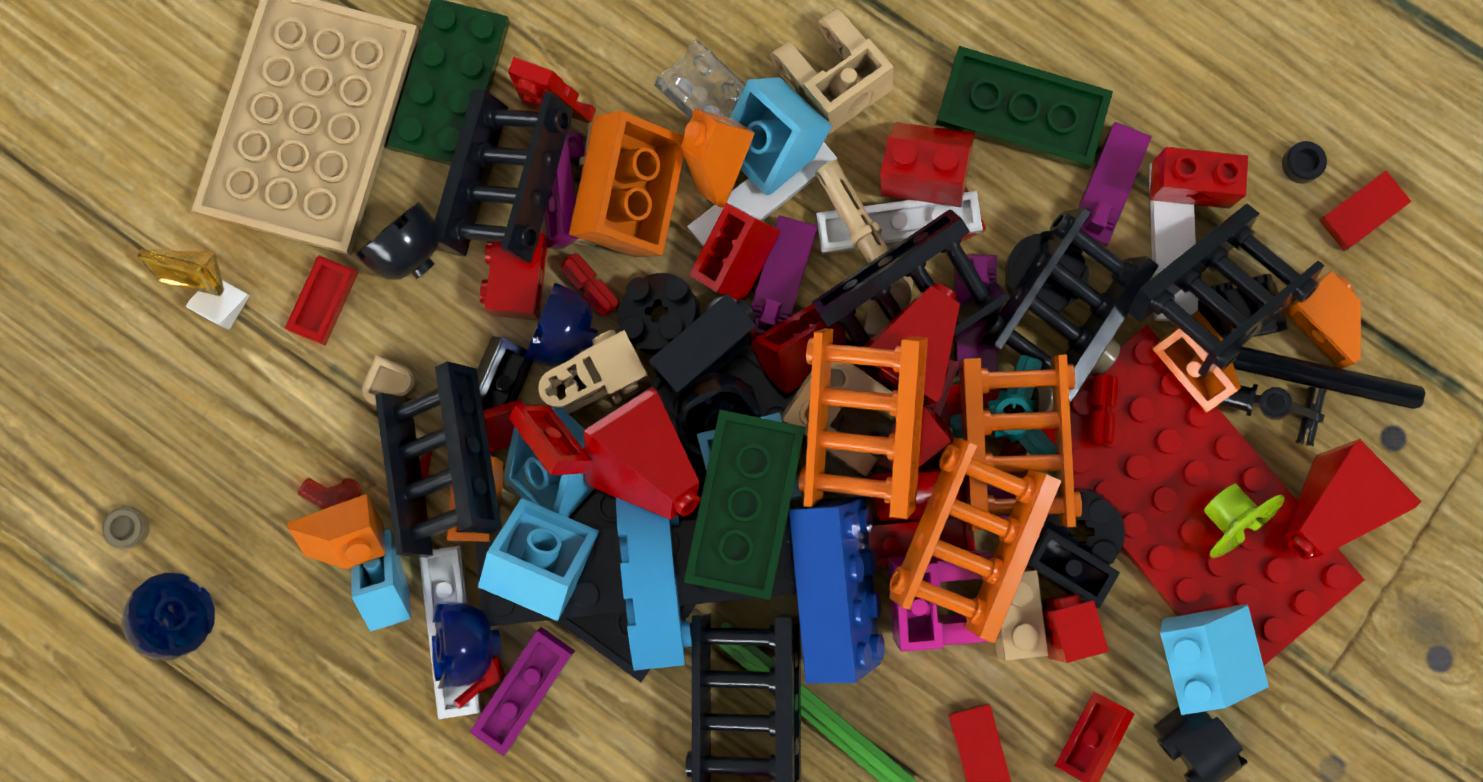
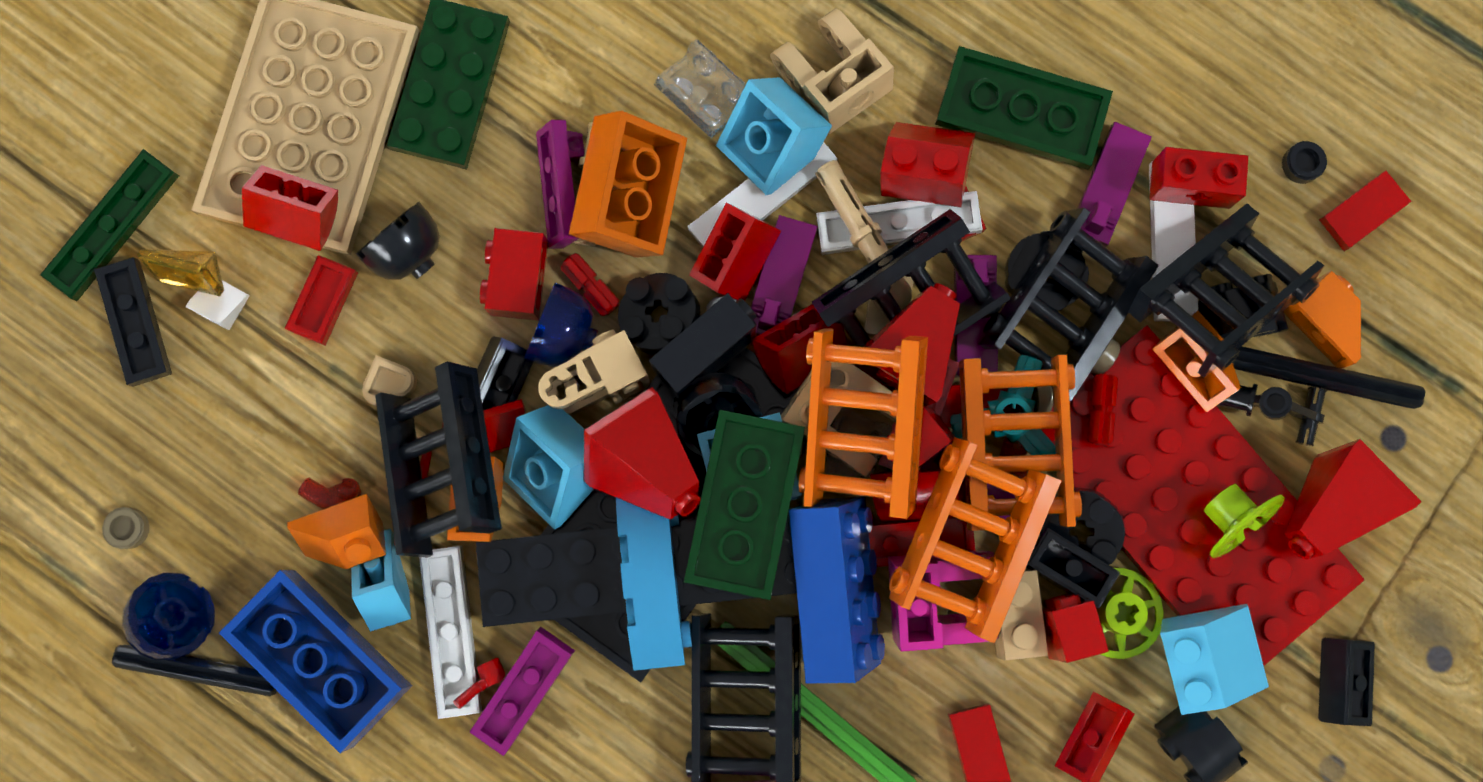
clear blue cylinder [432,601,501,689] -> none
black fence [433,89,573,264] -> none
medium azure slope [478,498,599,621] -> none
red wing [508,57,596,123] -> none
red plate [509,405,592,475] -> none
orange slope [681,108,755,208] -> none
none -> dark green tile [40,149,179,301]
none -> black plate [94,257,172,387]
none -> black axle [112,645,277,696]
none -> blue brick [219,570,413,753]
none -> red brick [242,165,338,251]
none -> lime wheel [1096,568,1164,659]
none -> black slope [1318,638,1375,726]

